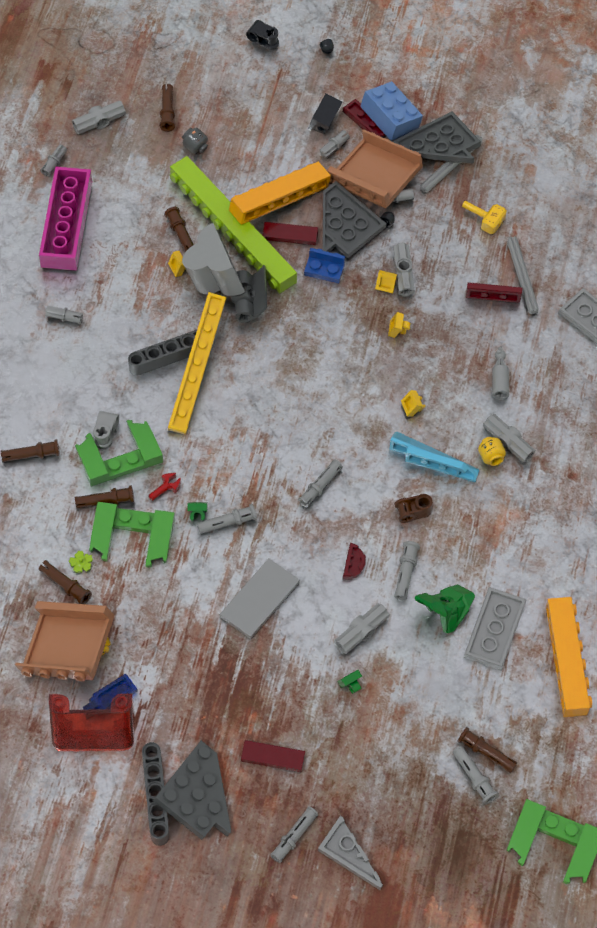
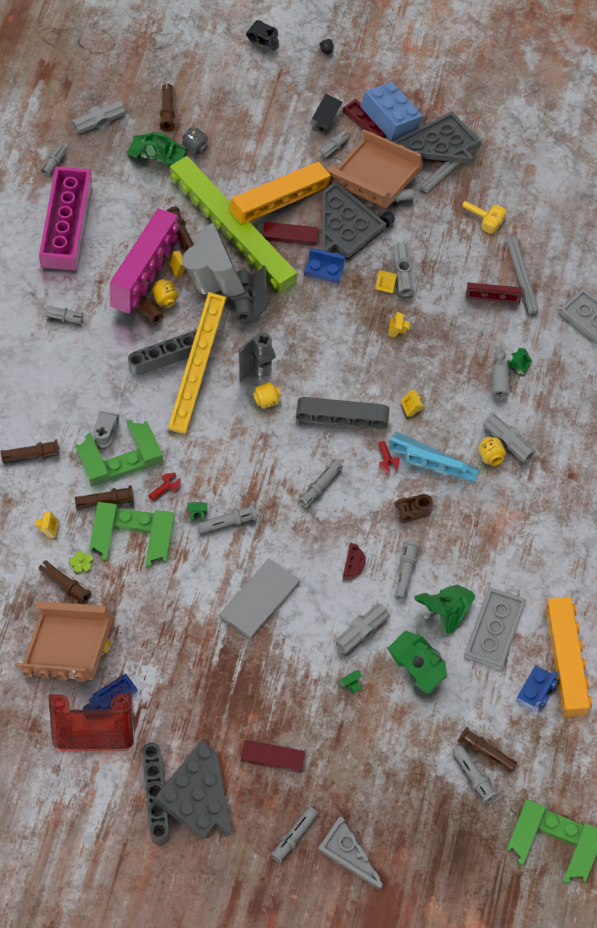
none -> yellow tile [34,512,59,538]
none -> dark pink brick [110,208,179,314]
none -> green piece [127,132,186,166]
none -> reddish brown pin [138,295,164,325]
none -> yellow head [152,279,179,308]
none -> dark grey panel [239,333,276,382]
none -> yellow head [253,382,282,409]
none -> dark grey beam [296,397,390,429]
none -> red bar [378,441,400,475]
none -> green piece [387,630,447,694]
none -> green tile [507,348,532,375]
none -> blue bracket [516,665,559,712]

